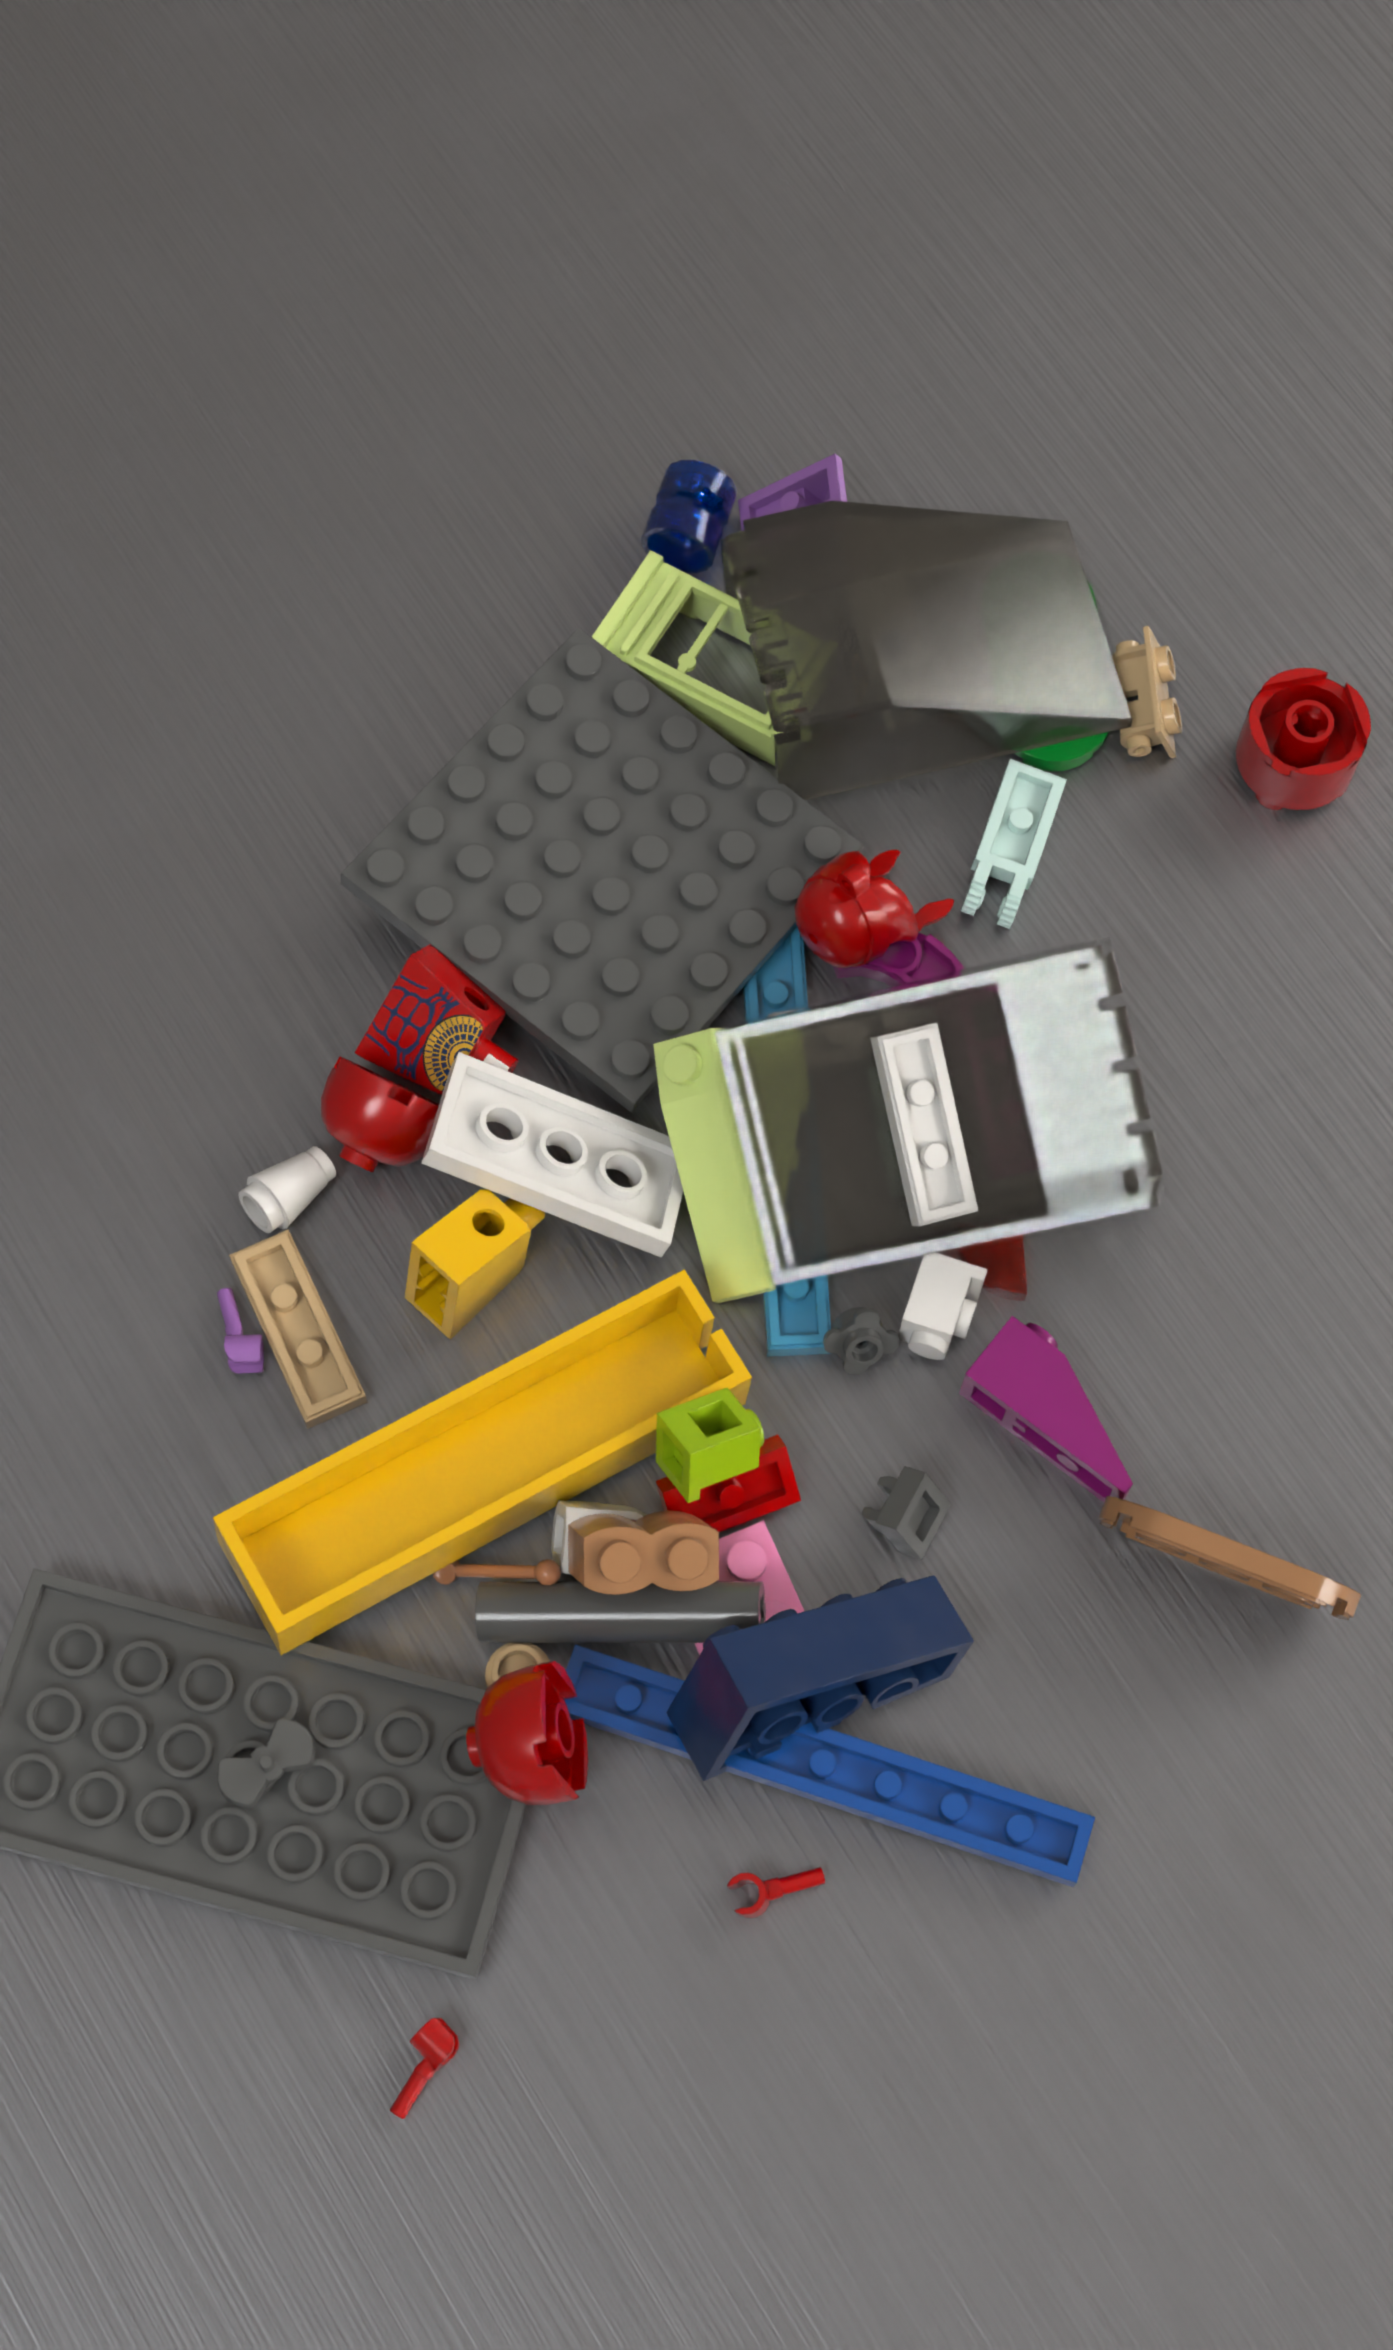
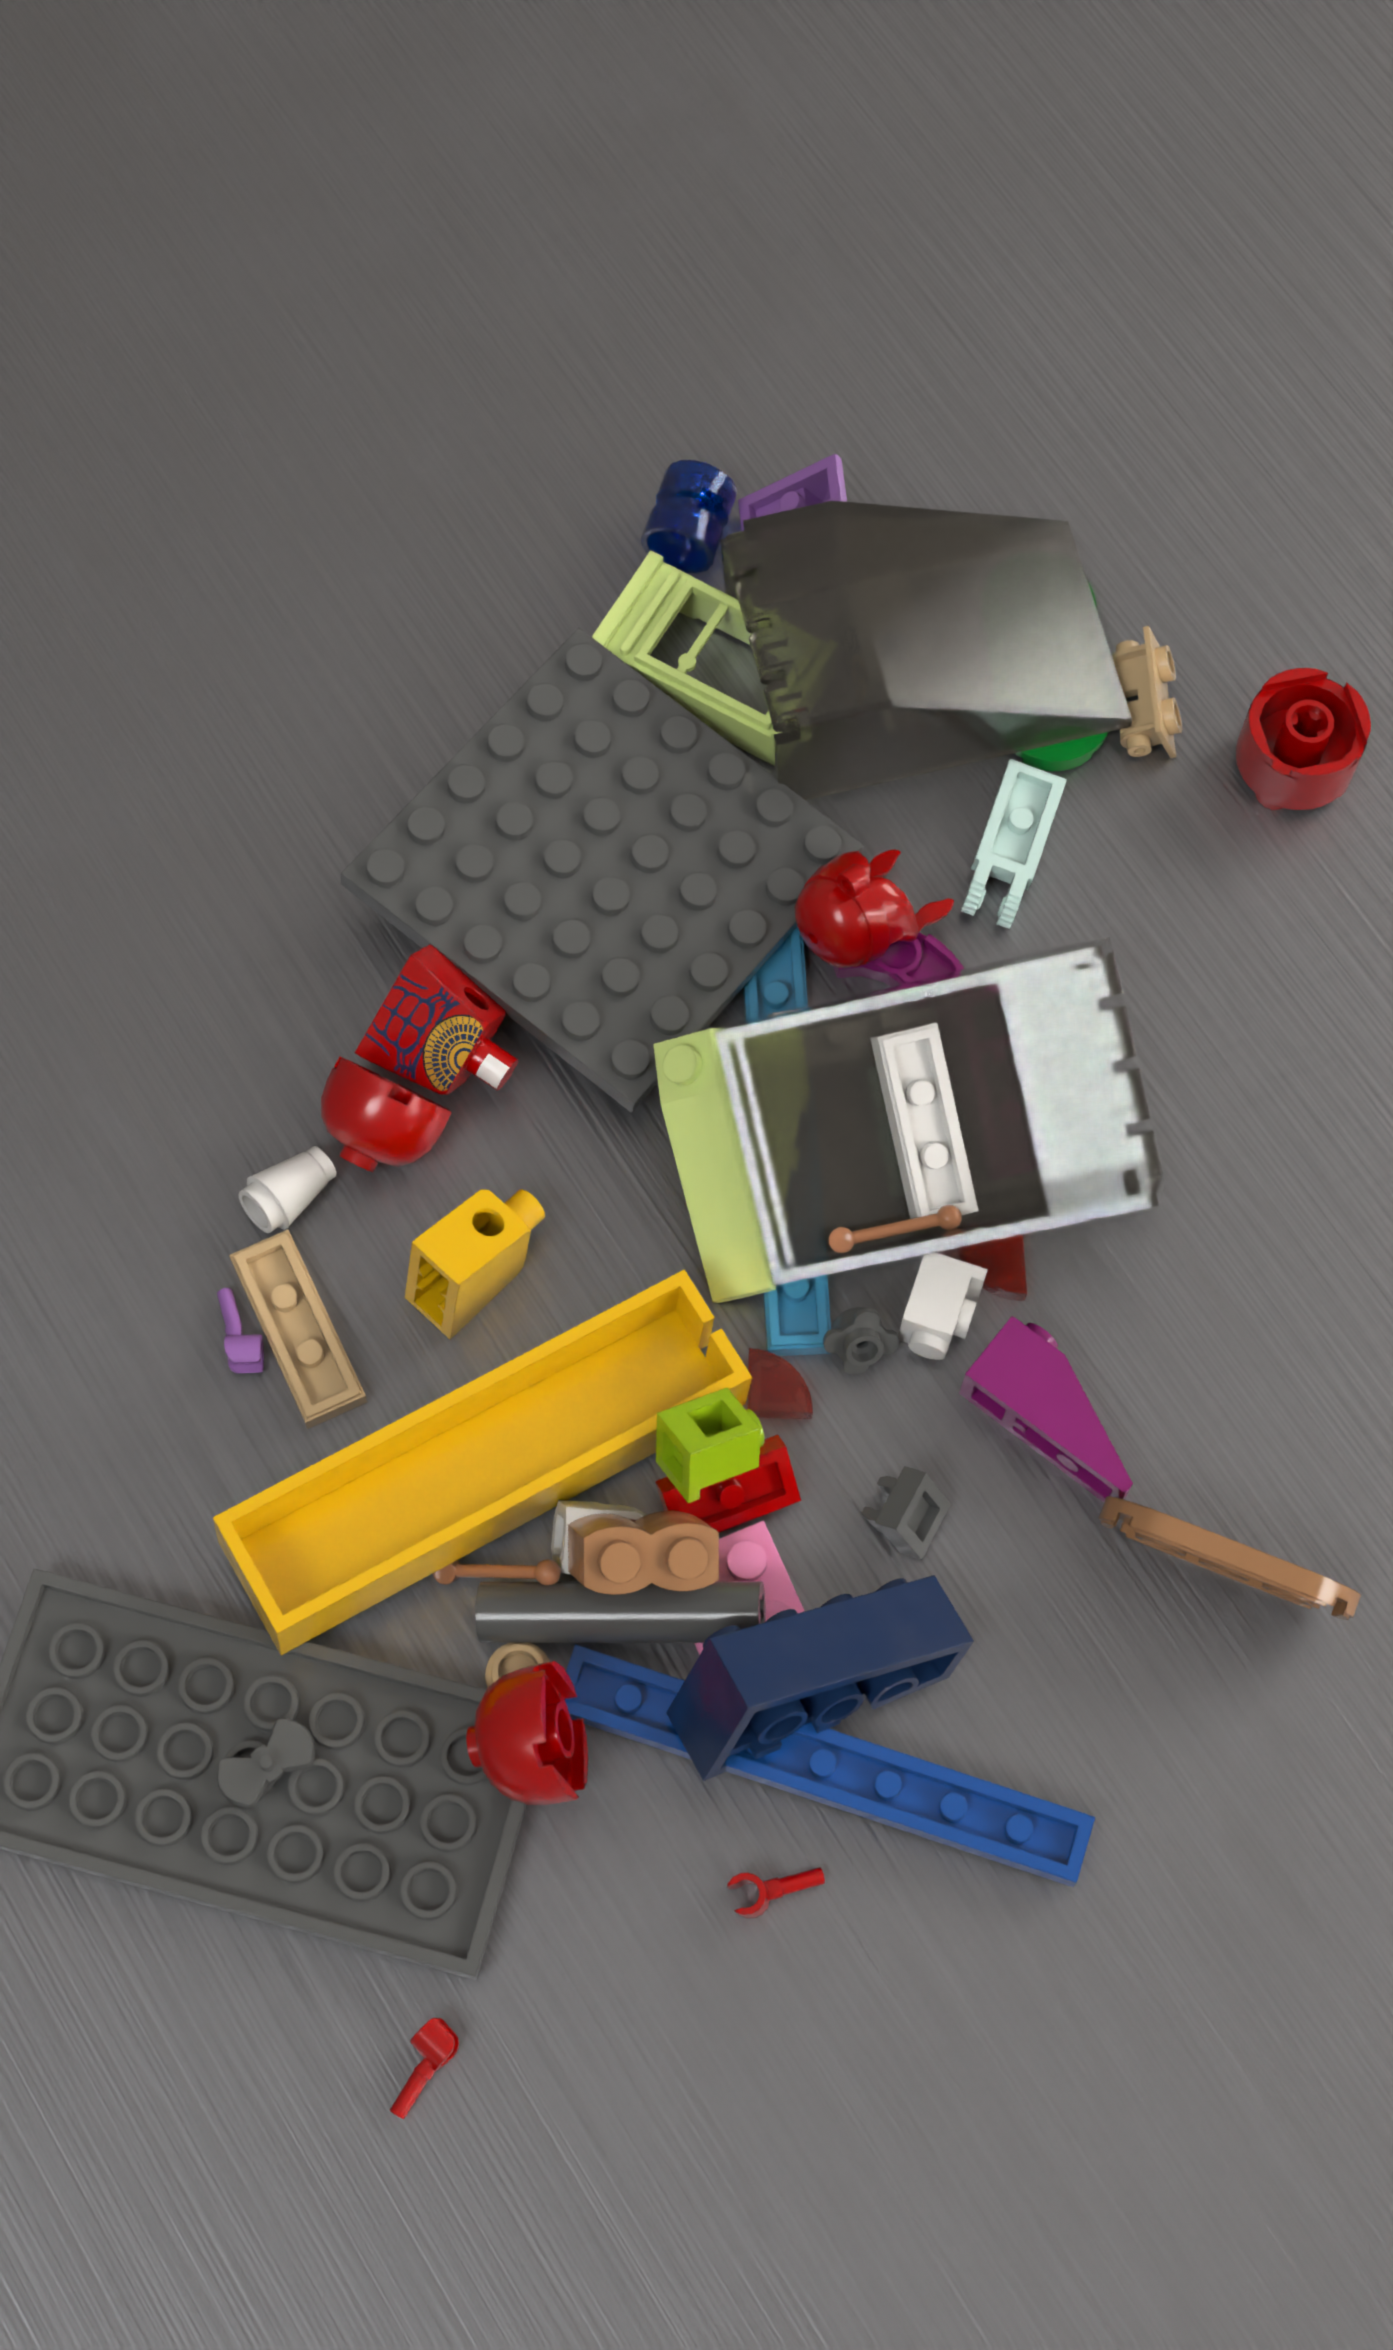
white plate [421,1052,683,1258] -> none
none -> clear red tile [747,1348,813,1419]
none -> nougat hinge [828,1205,962,1253]

